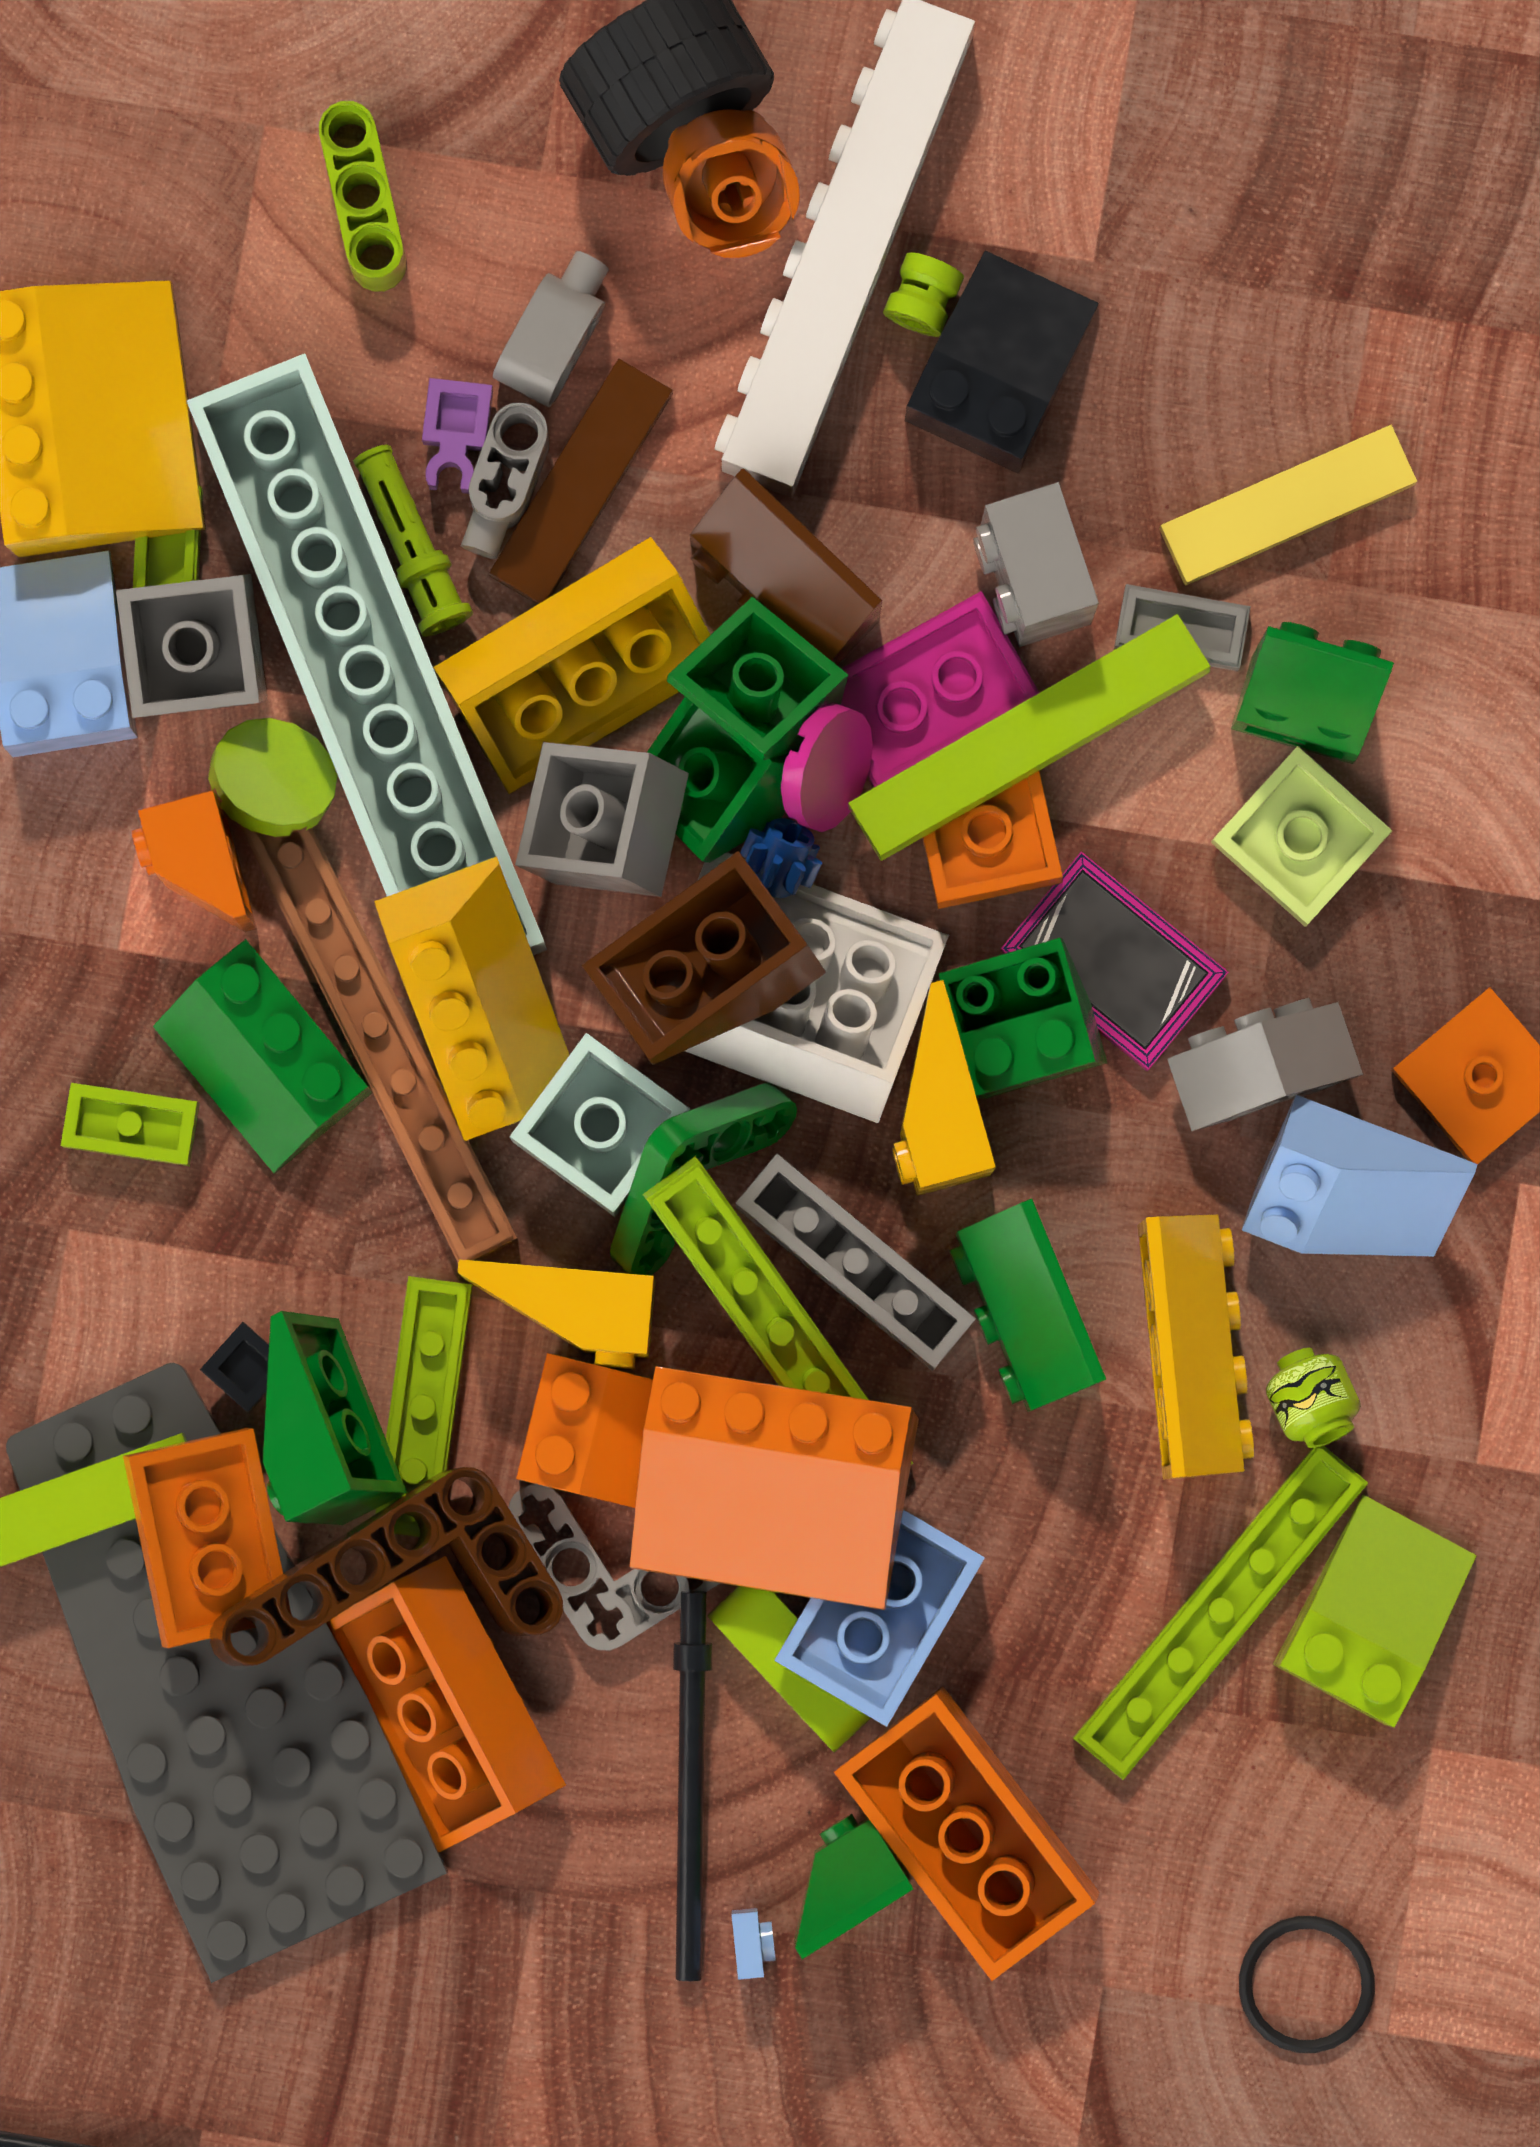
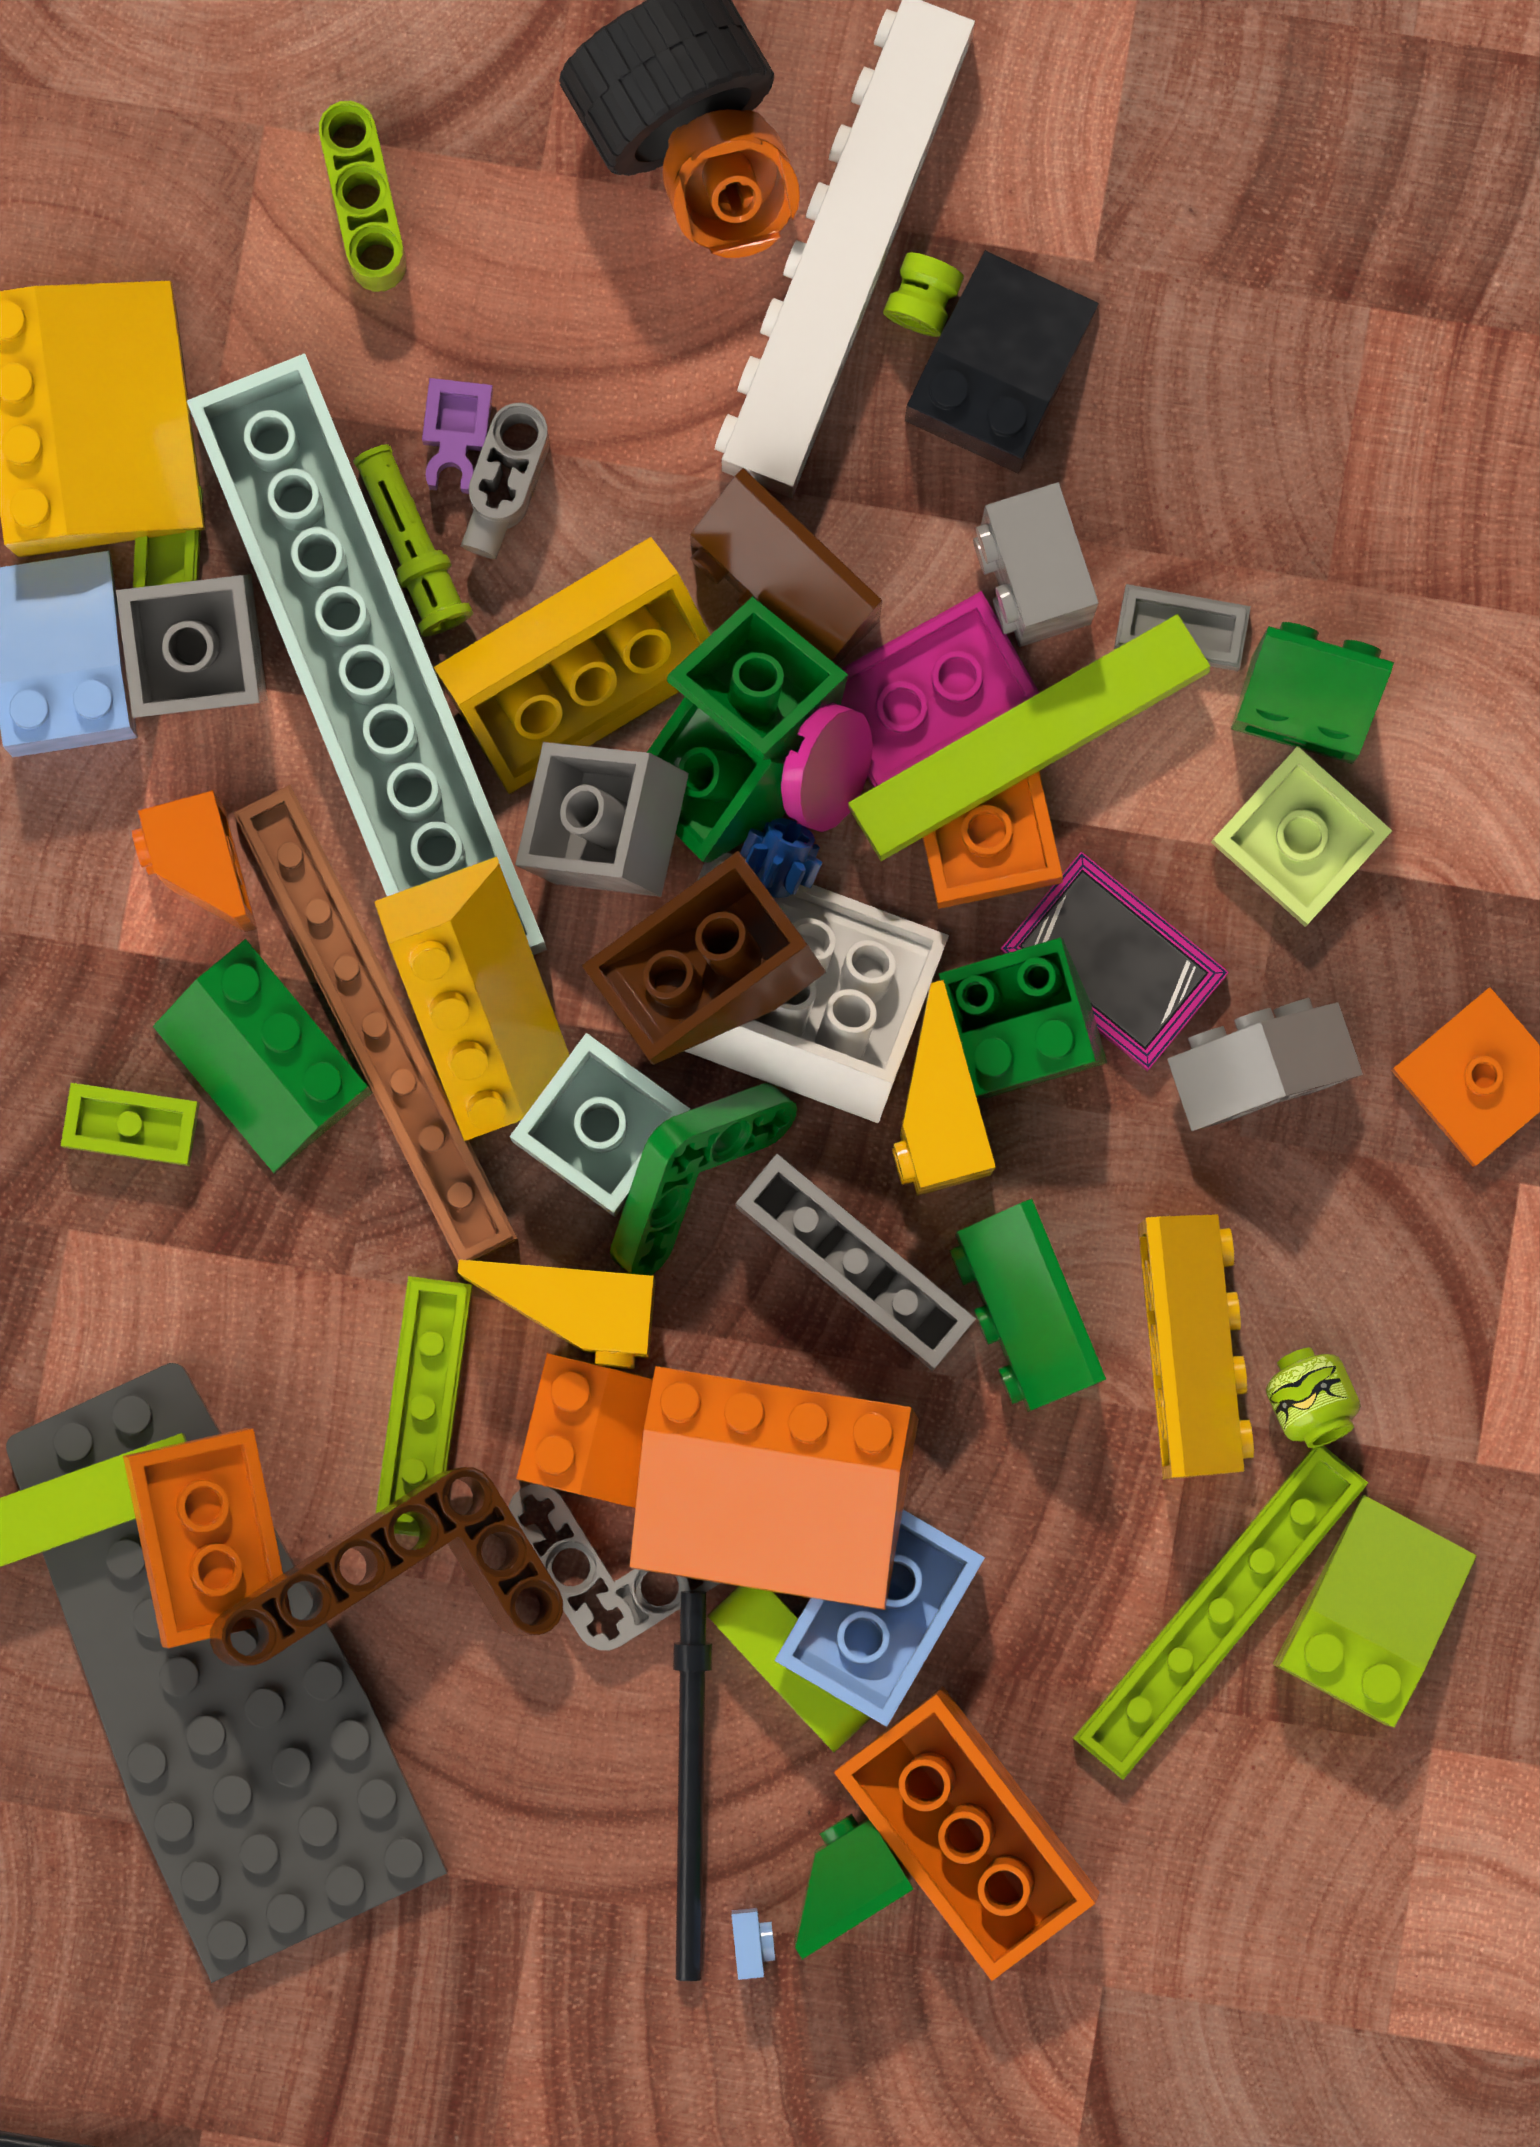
black tile [200,1322,269,1413] -> none
lime tile [208,718,337,837] -> none
green slope [263,1311,407,1525] -> none
orange slope [326,1556,566,1852] -> none
reddish brown tile [489,358,673,605] -> none
light grey piece [493,251,609,408] -> none
lime tile [642,1157,913,1465] -> none
light yellow tile [1159,425,1417,586] -> none
black tyre [1239,1916,1375,2053] -> none
light blue slope [1242,1095,1478,1257] -> none

